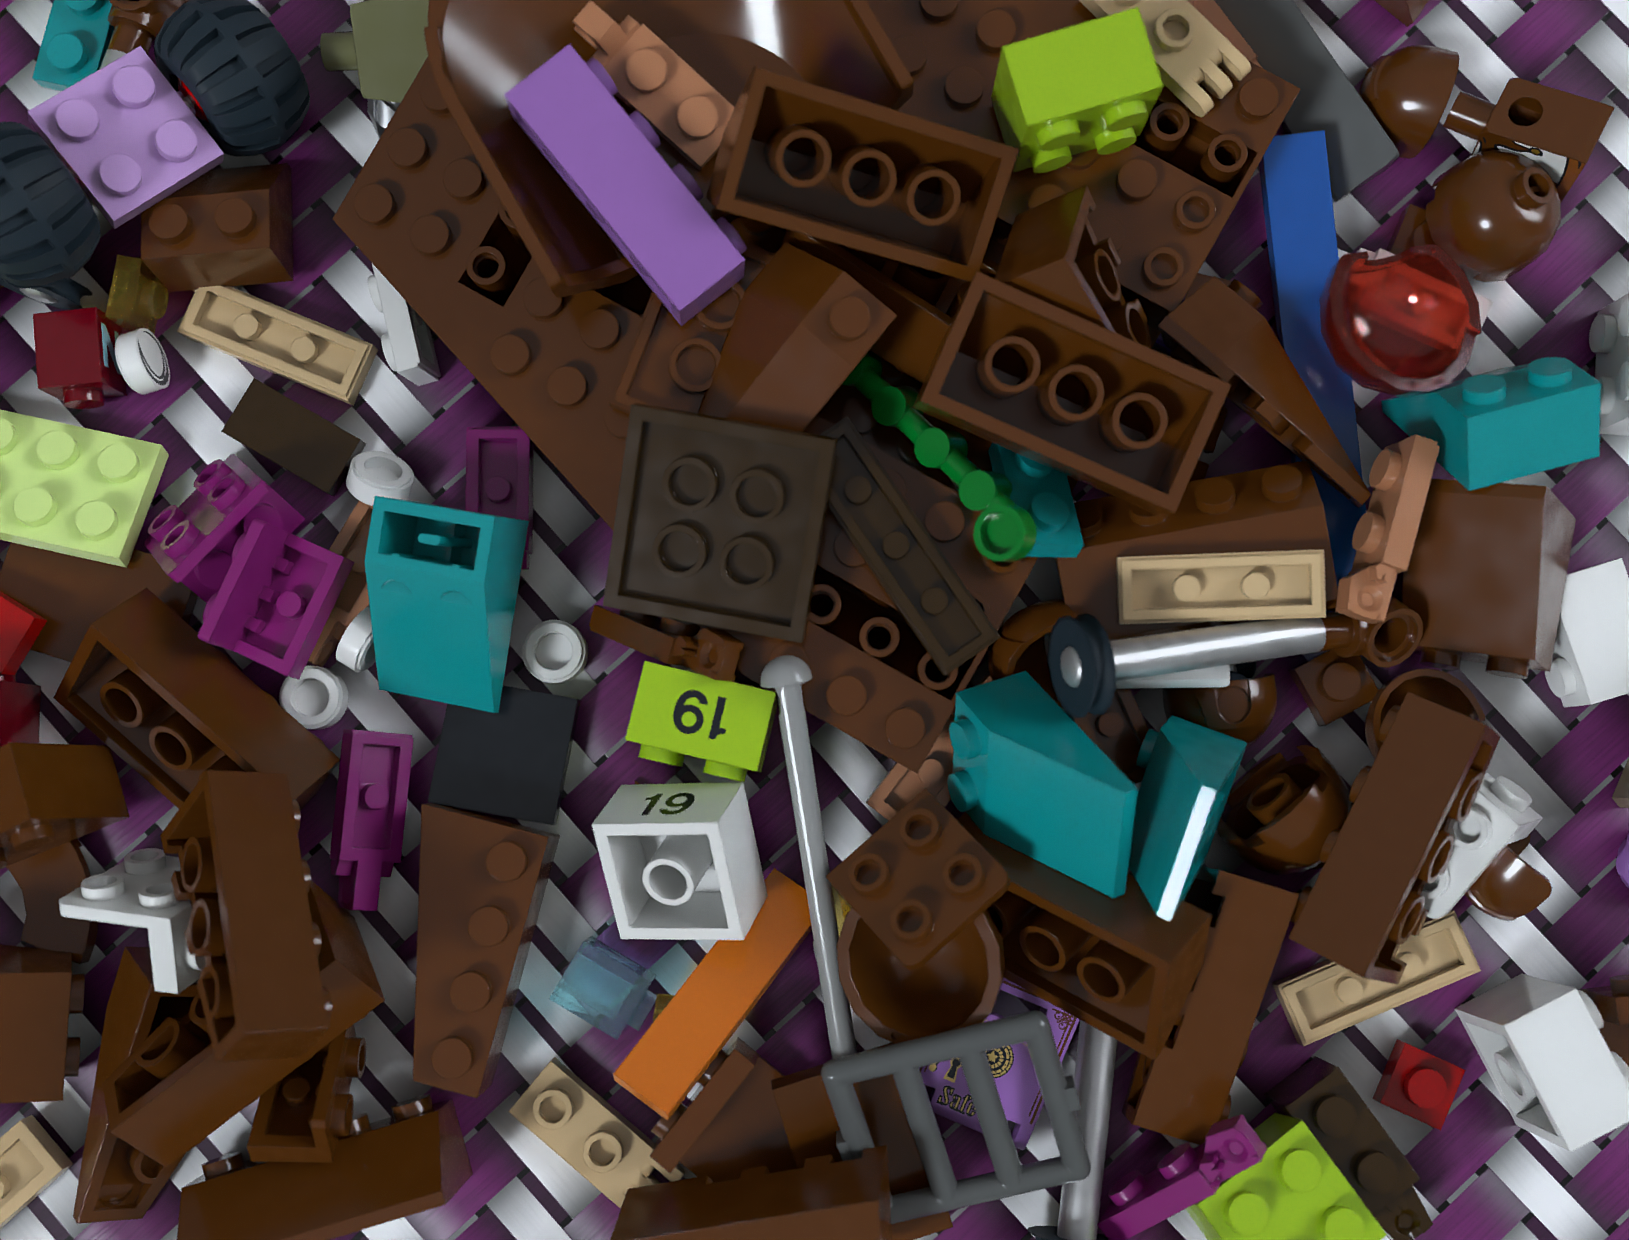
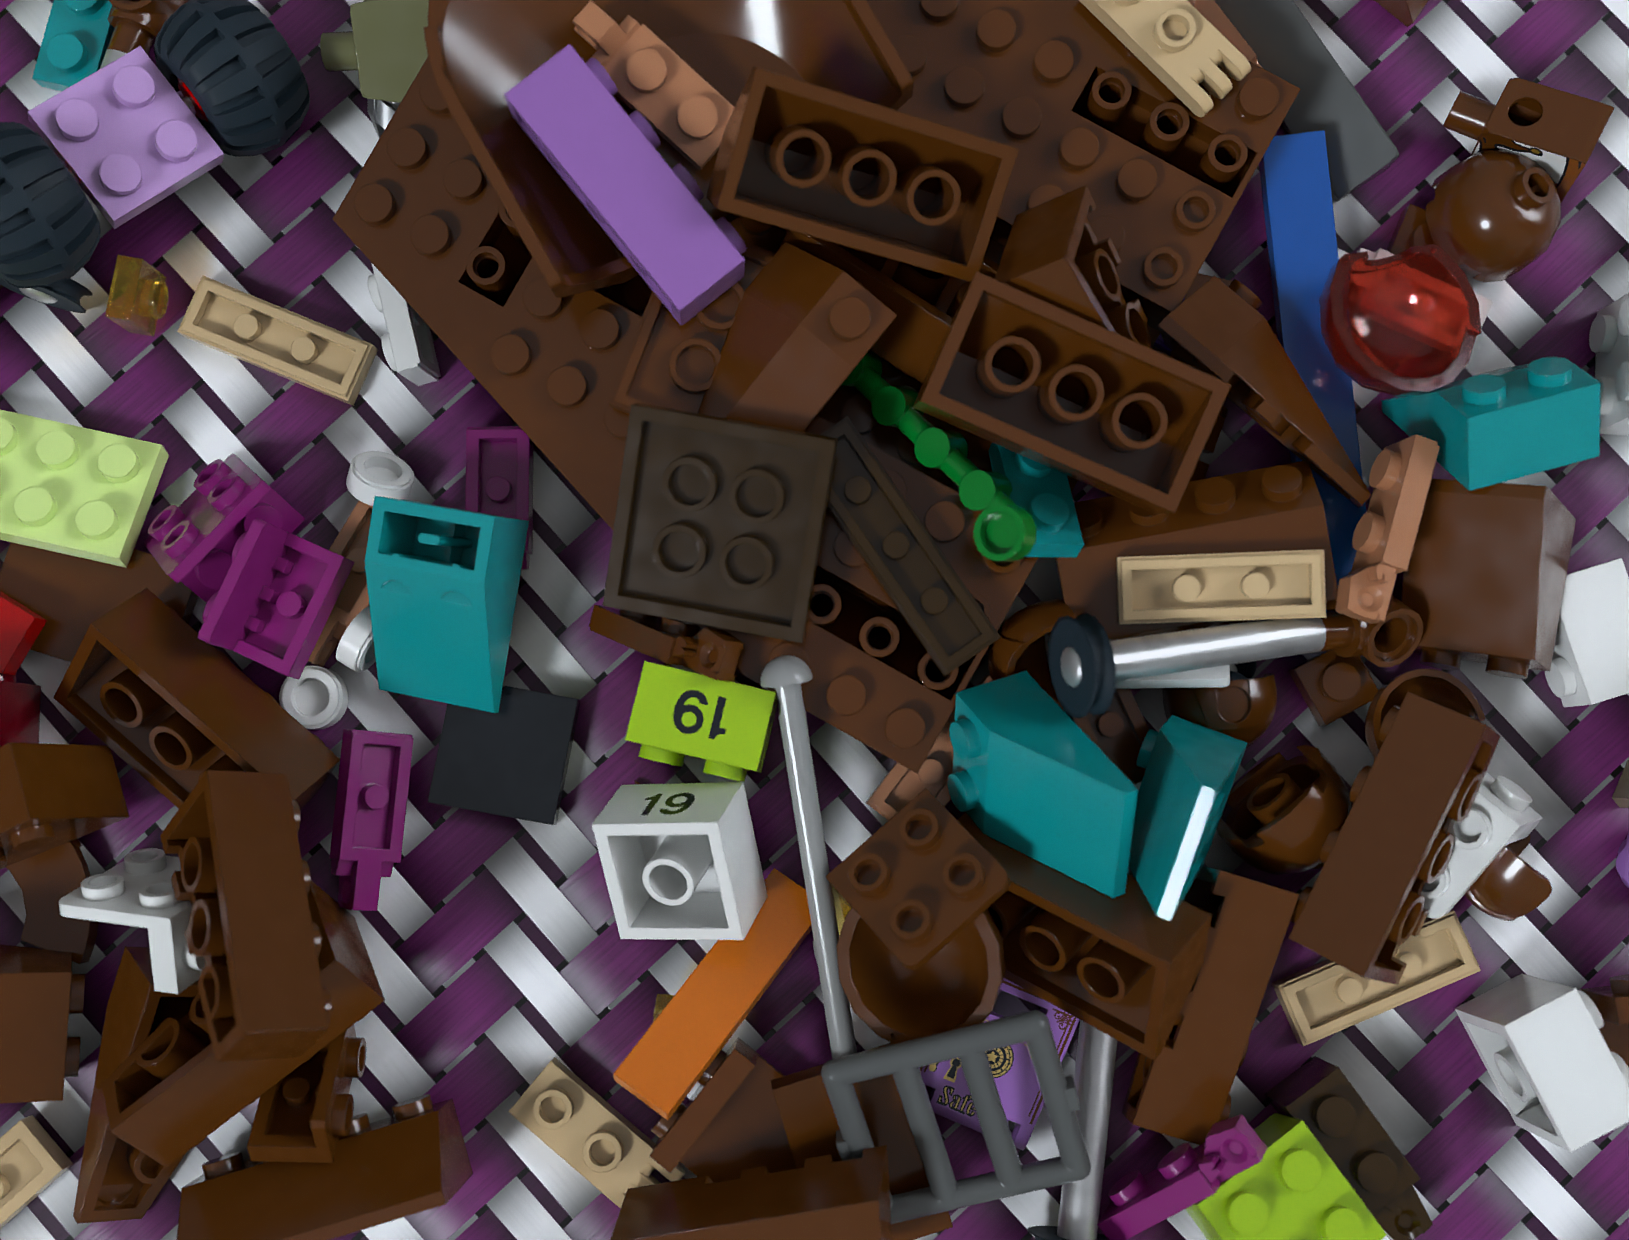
dark red brick [33,307,127,409] -> none
white tile [115,328,170,395] -> none
reddish brown slope [141,163,294,292] -> none
dark brown tile [221,378,366,497] -> none
reddish brown wedge [413,803,560,1098] -> none
white tile [522,620,588,684] -> none
clear light blue brick [549,936,659,1040] -> none
lime brick [991,7,1163,173] -> none
reddish brown helmet [1358,45,1459,159] -> none
red plate [1372,1039,1466,1131] -> none

